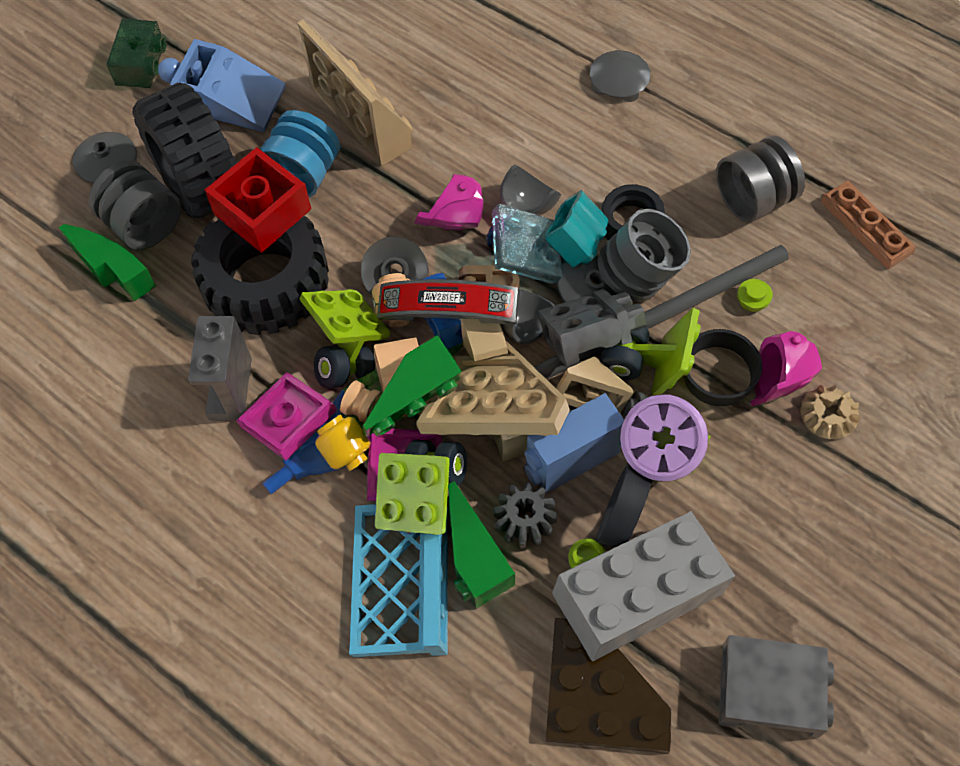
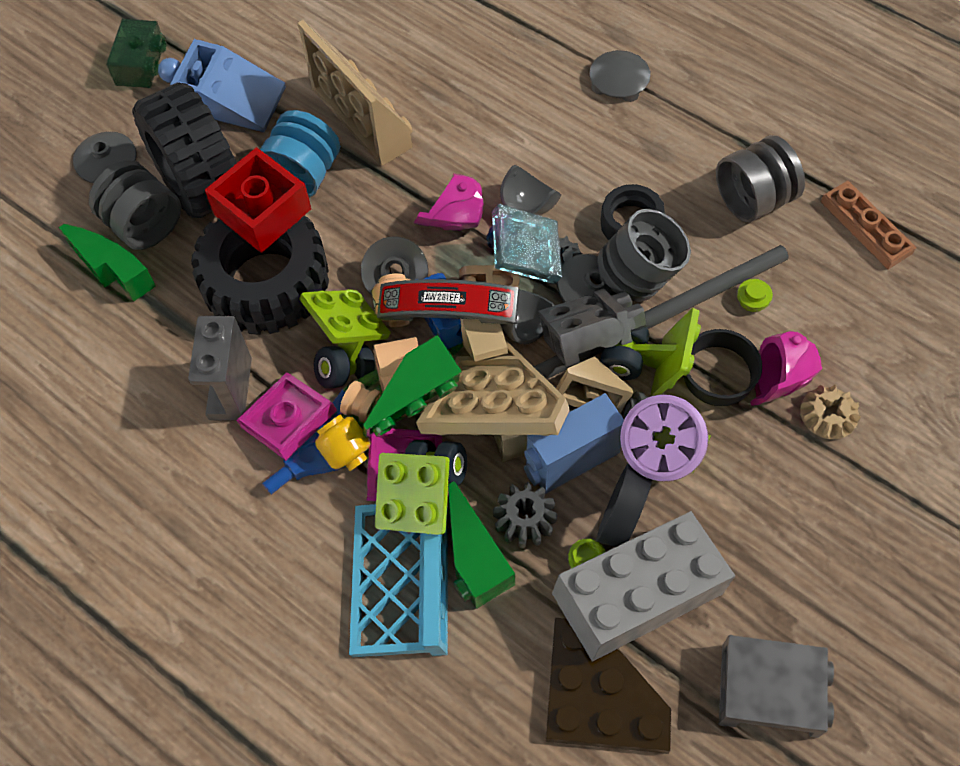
teal brick [545,189,608,268] -> none

